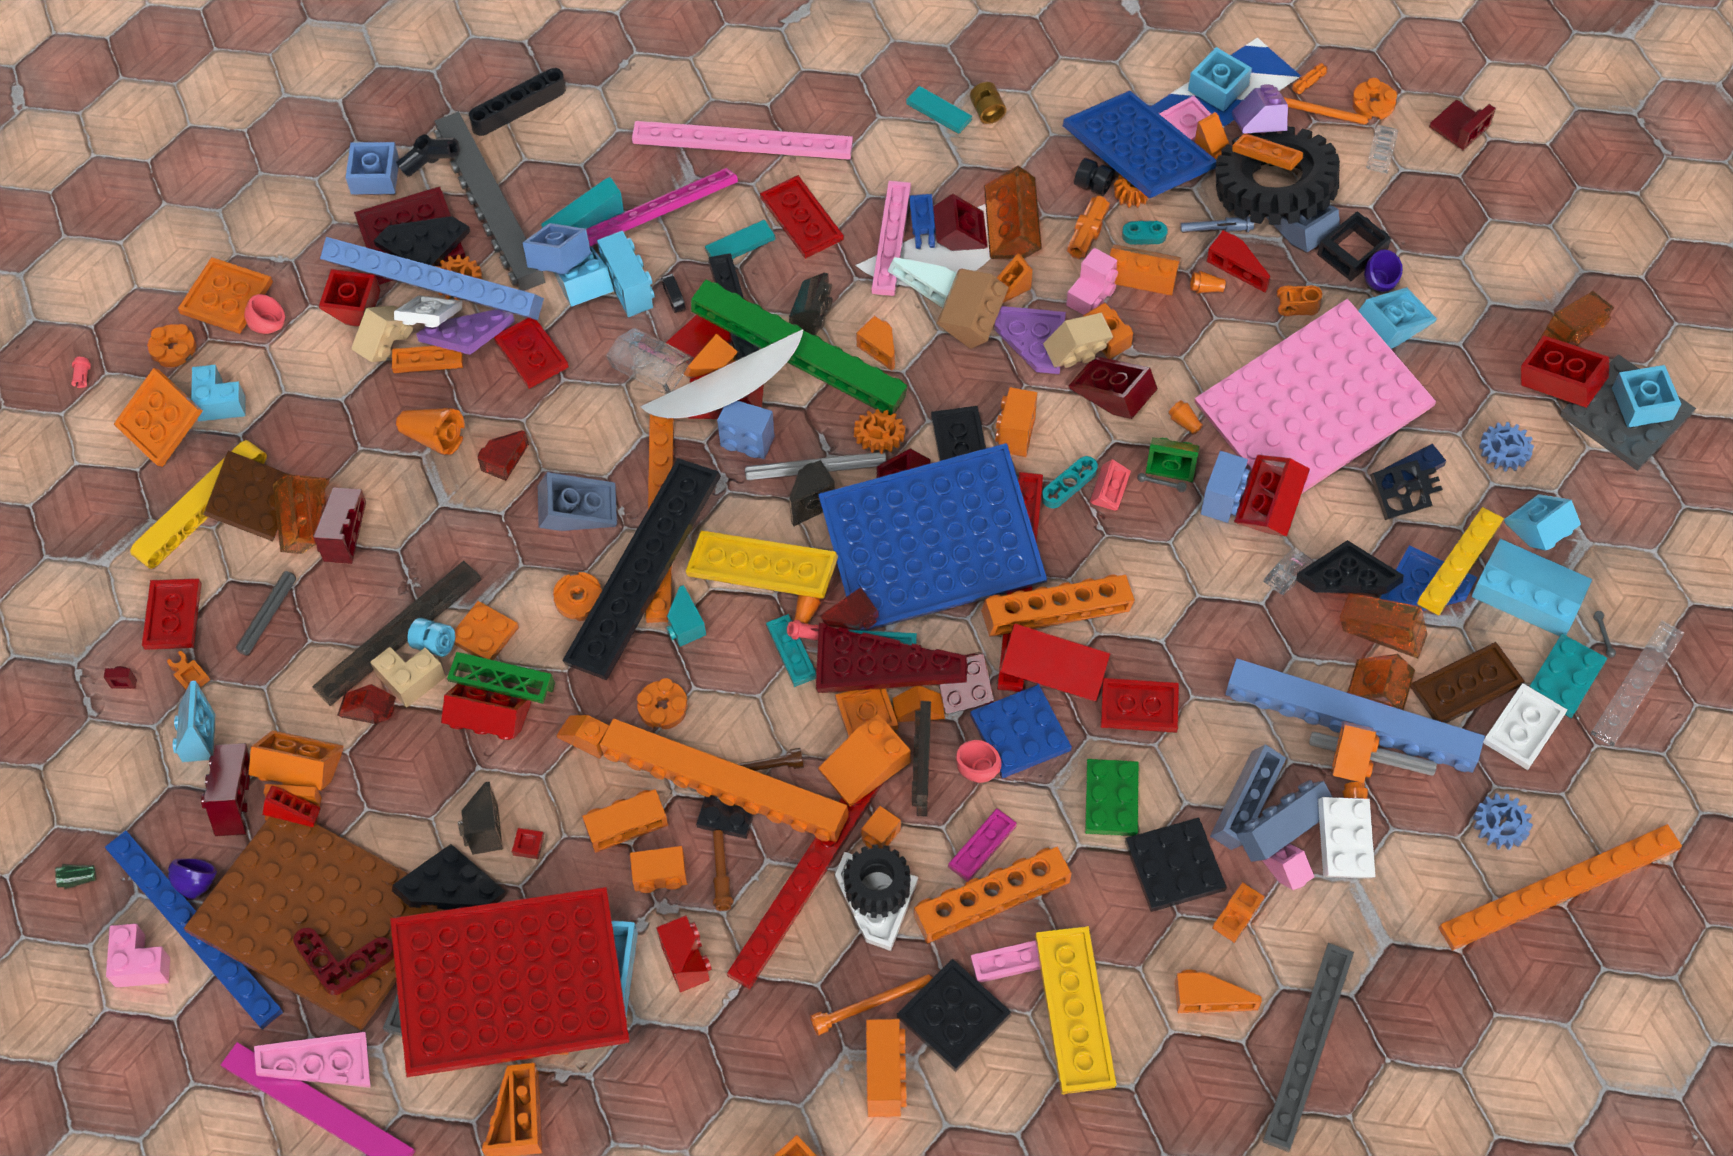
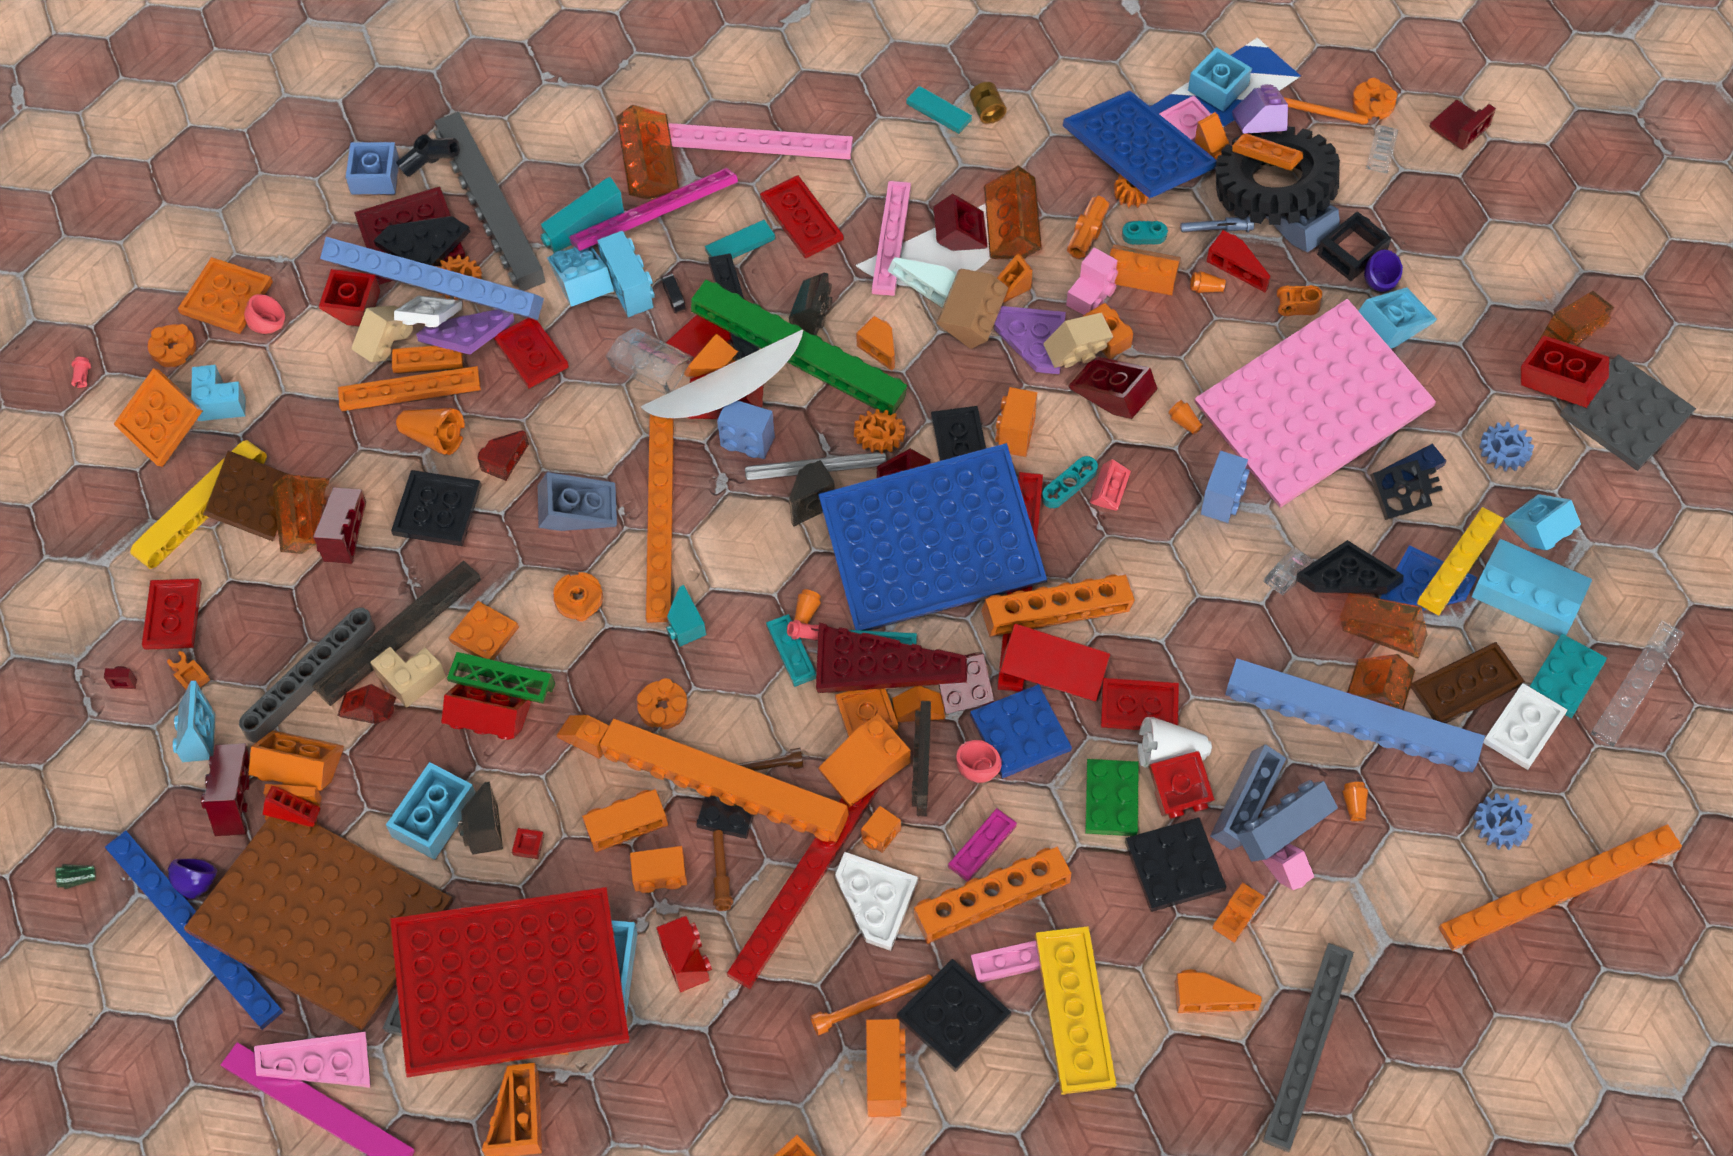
bright pink brick [106,924,170,987] -> none
dark grey axle [236,571,296,656] -> none
dark red beam [293,928,394,995] -> none
black plate [392,844,506,910] -> none
medium azure wheel [408,618,455,657] -> none
black beam [469,68,566,136] -> none
medium blue brick [523,223,591,274] -> none
black plate [562,458,721,680] -> none
yellow plate [685,530,838,599] -> none
clear red slope [820,587,879,630] -> none
black tyre [844,844,910,918] -> none
blue hinge [909,194,935,249] -> none
black wheel [1074,158,1115,196] -> none
dark grey hinge [1137,473,1187,492] -> none
green slope [1146,437,1200,482] -> none
red slope [1234,455,1310,537] -> none
orange axle [1292,63,1327,94] -> none
light grey axle [1309,732,1437,776] -> none
white plate [1318,797,1375,878] -> none
orange brick [1331,721,1379,783] -> none
dark grey hinge [1593,611,1616,658] -> none
medium azure brick [1612,365,1681,427] -> none
none -> dark grey beam [239,608,375,743]
none -> orange plate [338,366,481,411]
none -> medium azure brick [386,762,477,860]
none -> black plate [391,470,482,546]
none -> clear orange slope [616,104,679,199]
none -> white cone [1138,717,1212,768]
none -> red plate [1148,751,1215,819]

